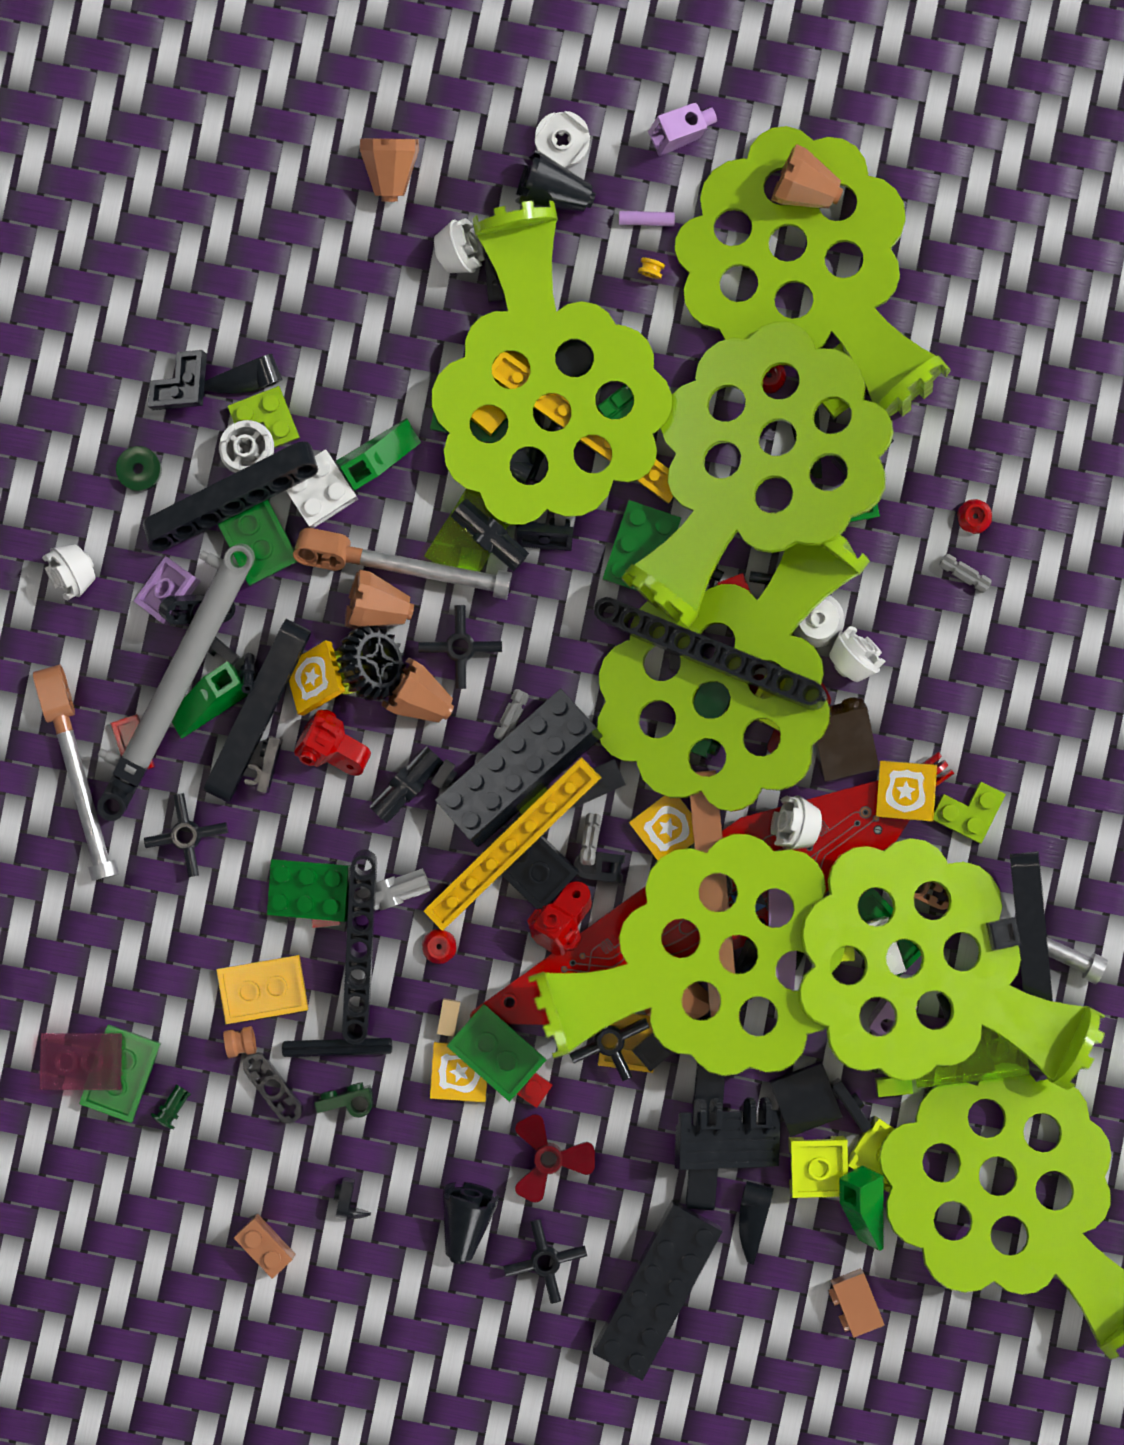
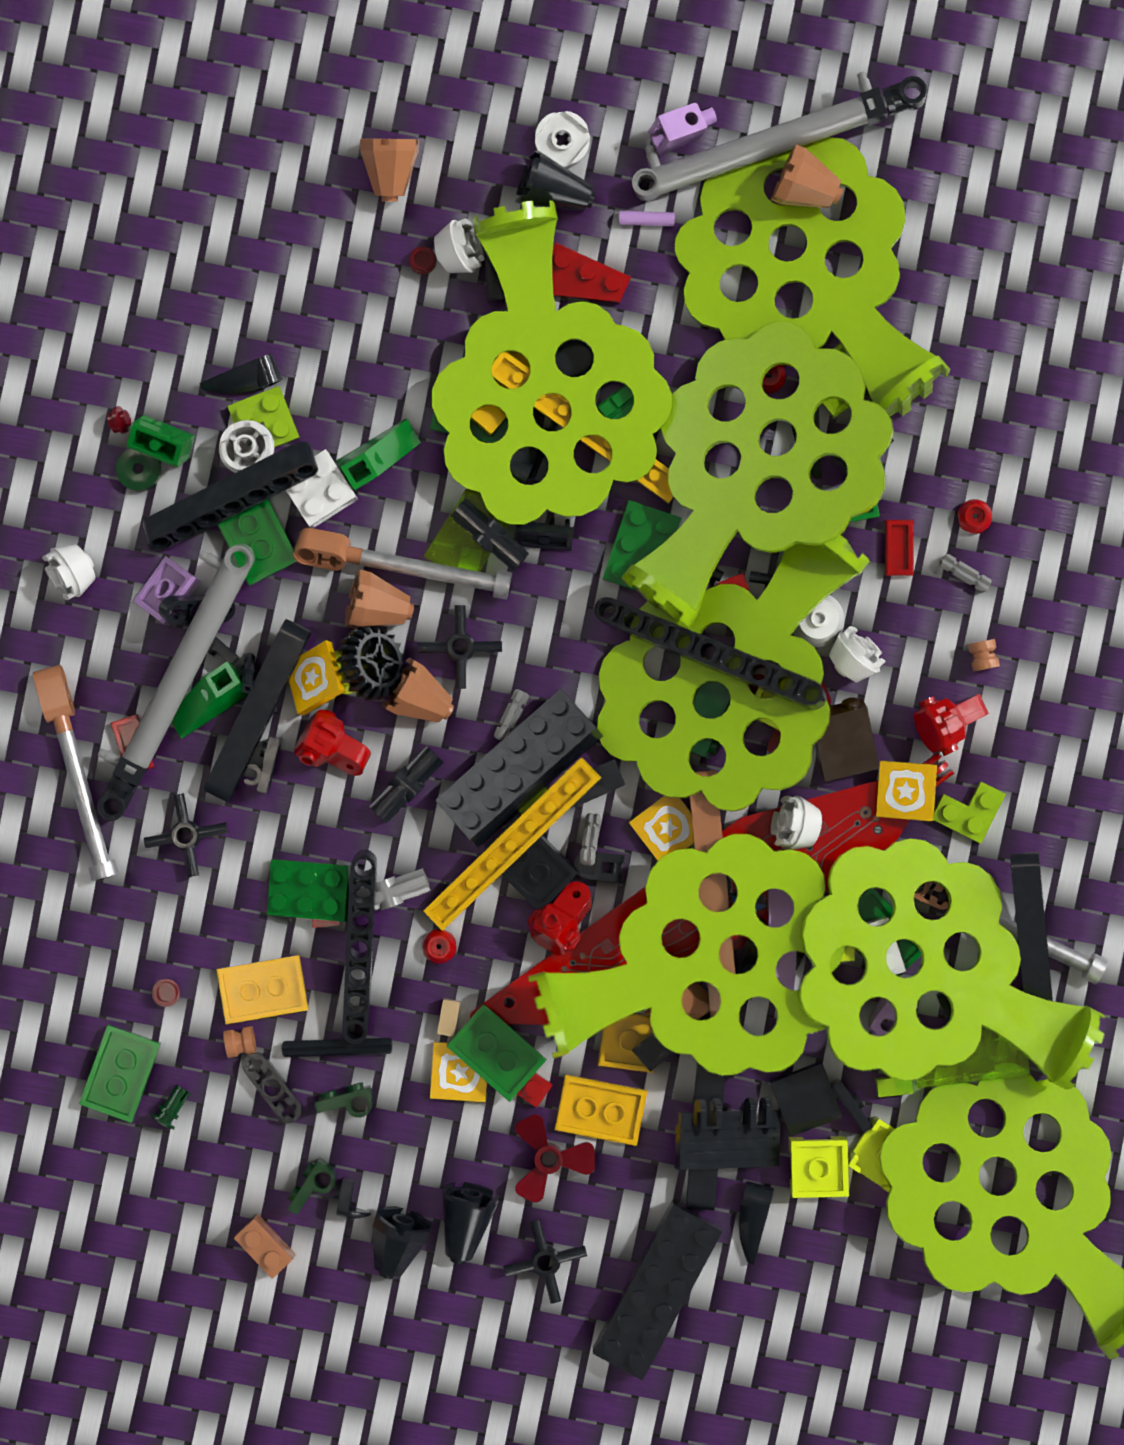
clear pink tile [40,1033,122,1090] -> none
black plate [148,350,207,410] -> none
black plate [431,759,457,789] -> none
black bar [569,1018,650,1081] -> none
yellow bush [638,257,665,279] -> none
nougat brick [828,1268,885,1338] -> none
green slope [839,1166,884,1251] -> none
black tile [986,917,1021,951] -> none
none -> dark red plate [107,406,131,434]
none -> green brick [127,415,195,467]
none -> dark red plate [152,979,180,1007]
none -> dark green plate [288,1158,337,1215]
none -> black cone [372,1206,432,1279]
none -> dark red plate [409,246,437,275]
none -> red wing [552,242,631,304]
none -> yellow tile [555,1074,647,1146]
none -> light grey piece [632,72,927,202]
none -> red tile [885,520,914,576]
none -> red piece [913,693,989,756]
none -> nougat wheel [967,639,1000,672]

